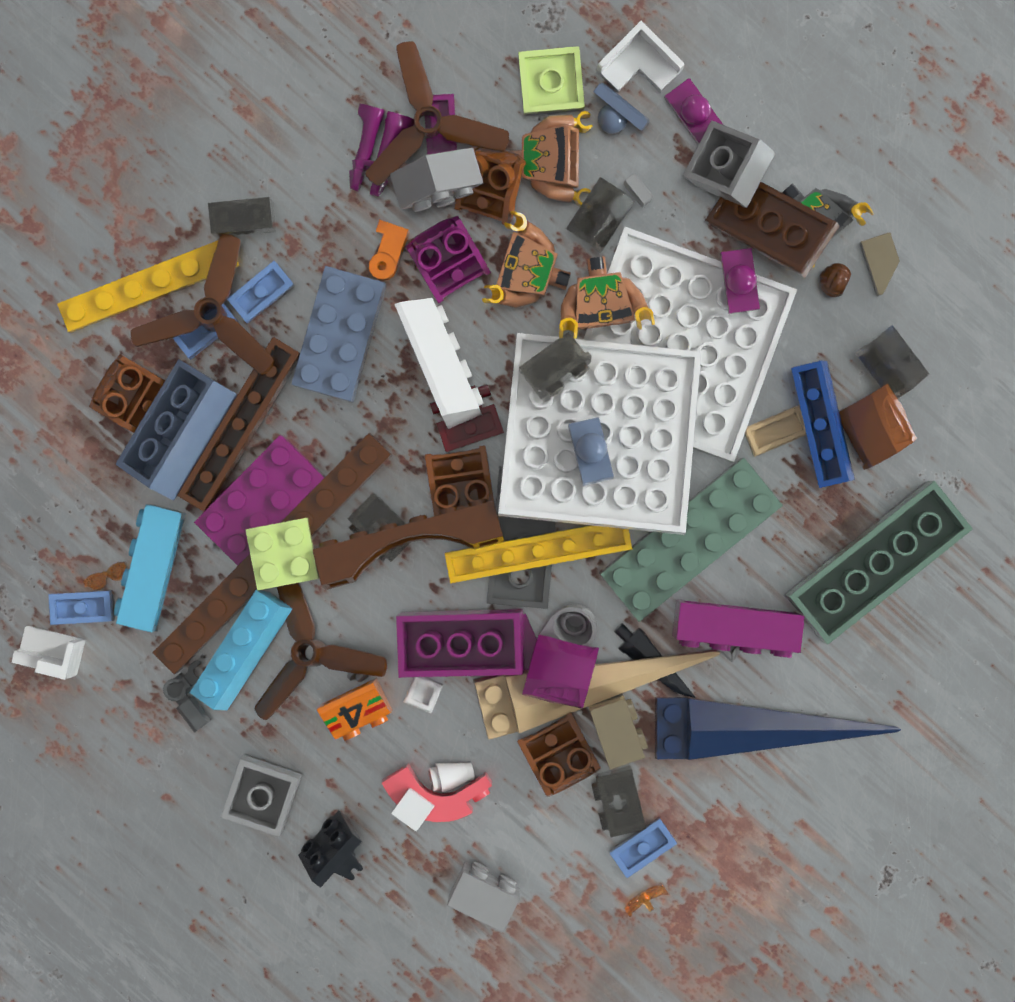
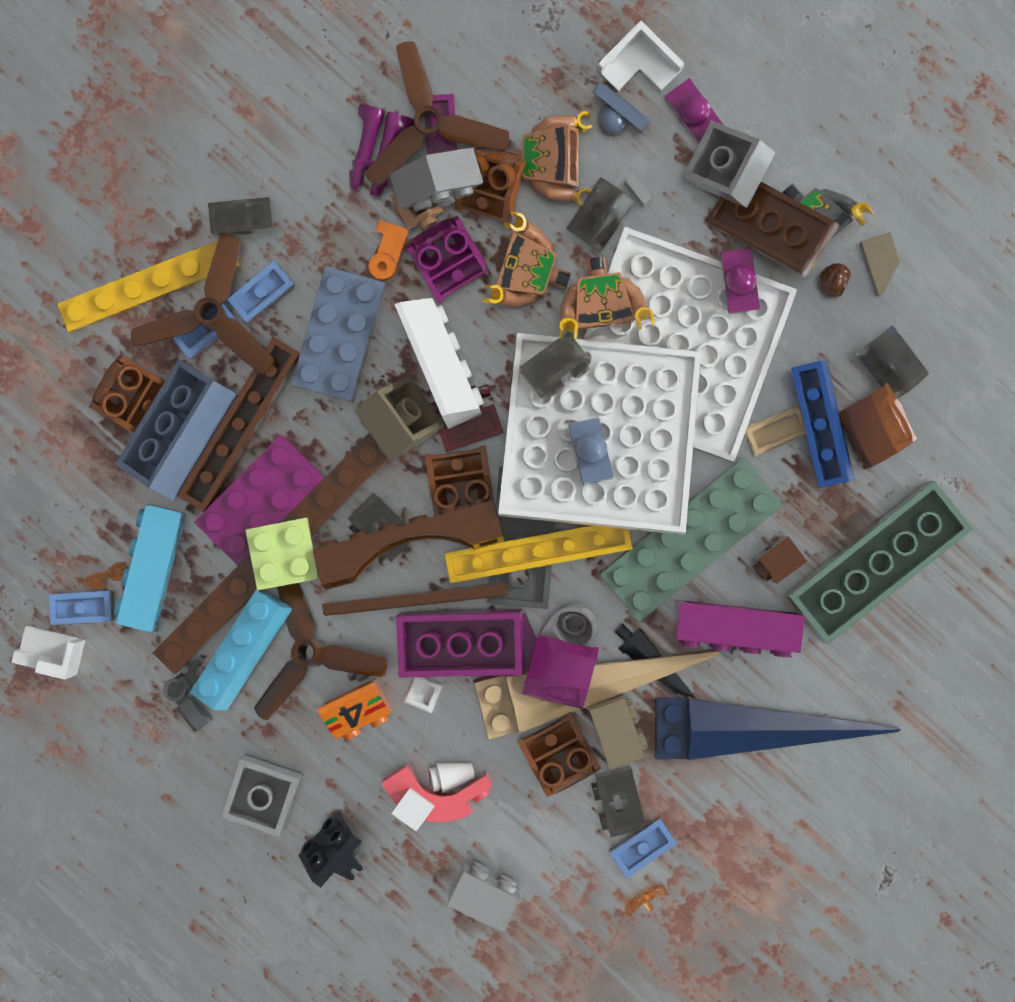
yellowish green plate [518,46,585,115] -> none
none -> reddish brown tile [322,582,509,616]
none -> dark tan brick [354,375,445,461]
none -> medium nougat bracket [390,193,444,230]
none -> reddish brown brick [752,535,807,584]

